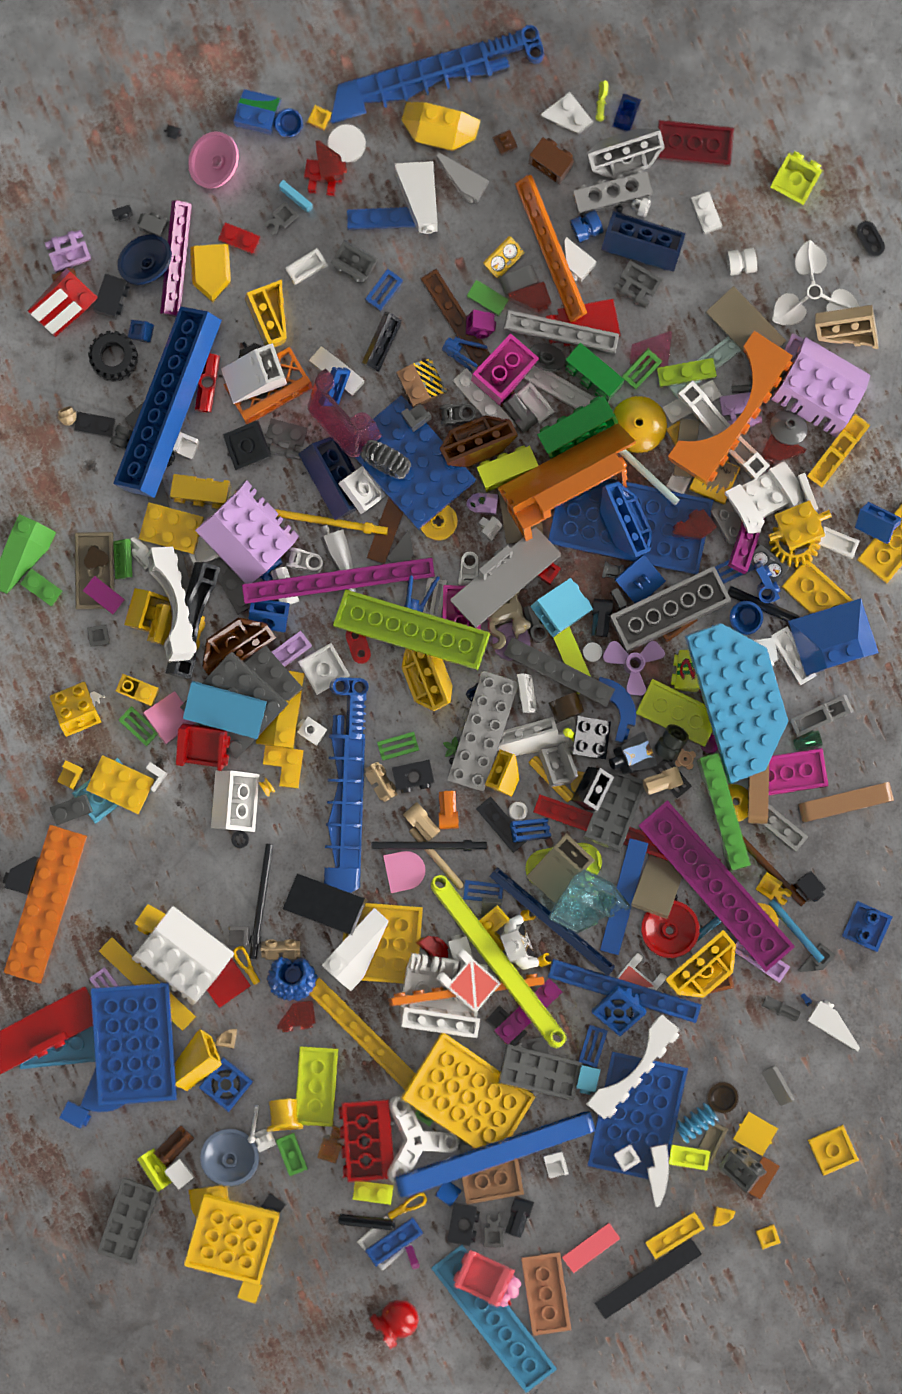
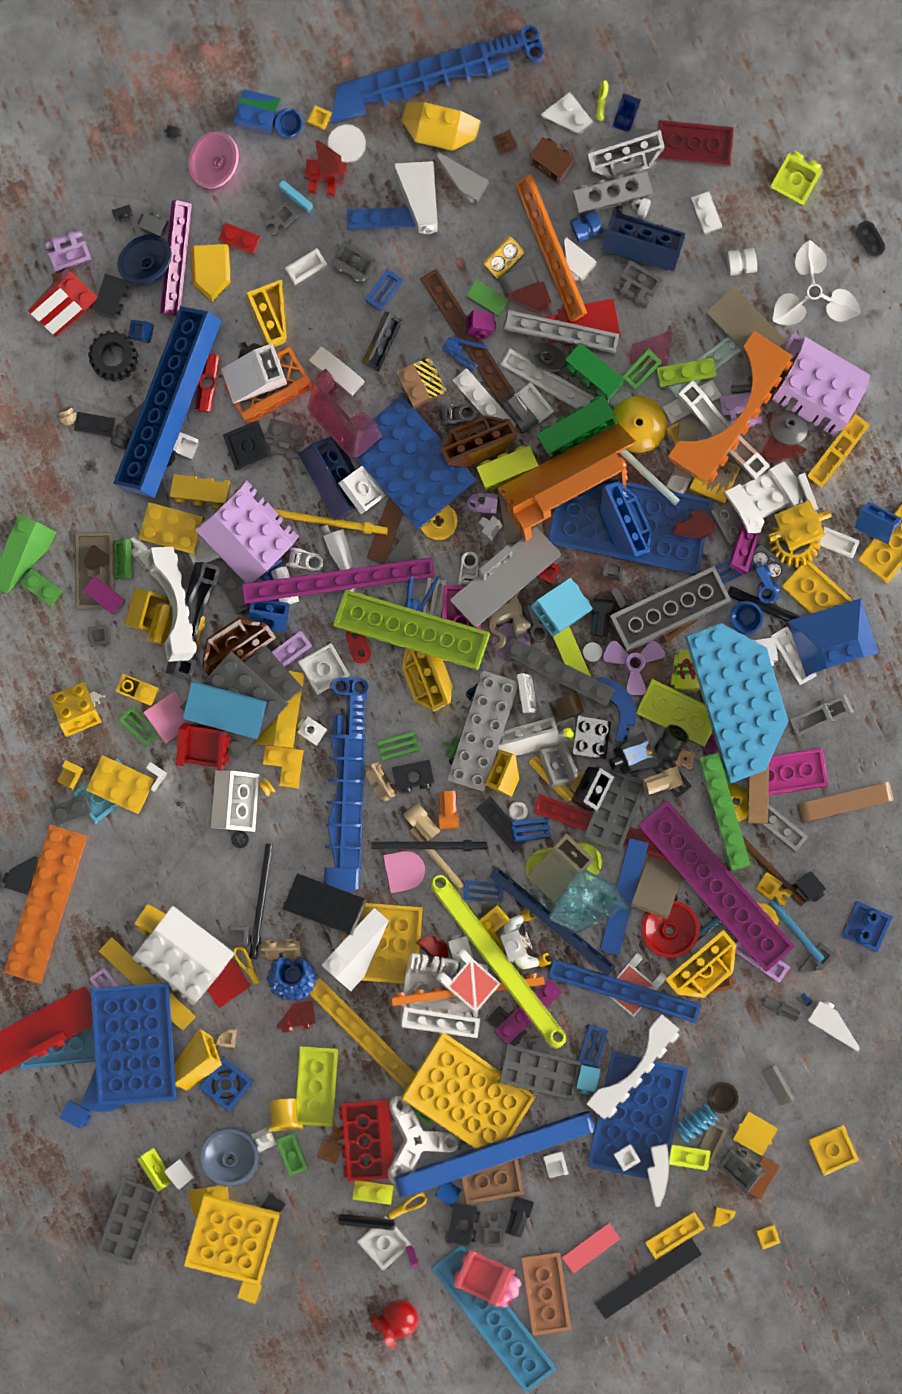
reddish brown hinge [154,1125,195,1166] -> none
white hinge [248,1104,259,1143] -> none
blue tile [320,367,351,405] -> none
dark grey gear [360,440,411,479] -> none
blue tile [365,1217,424,1267] -> none
dark grey panel [401,404,432,432] -> none
dark pink slope [471,333,539,405] -> none
blue piece [591,986,647,1037] -> none
blue piece [614,554,666,603] -> none
clear green cone [793,730,823,751] -> none
tan wedge [815,305,878,349] -> none

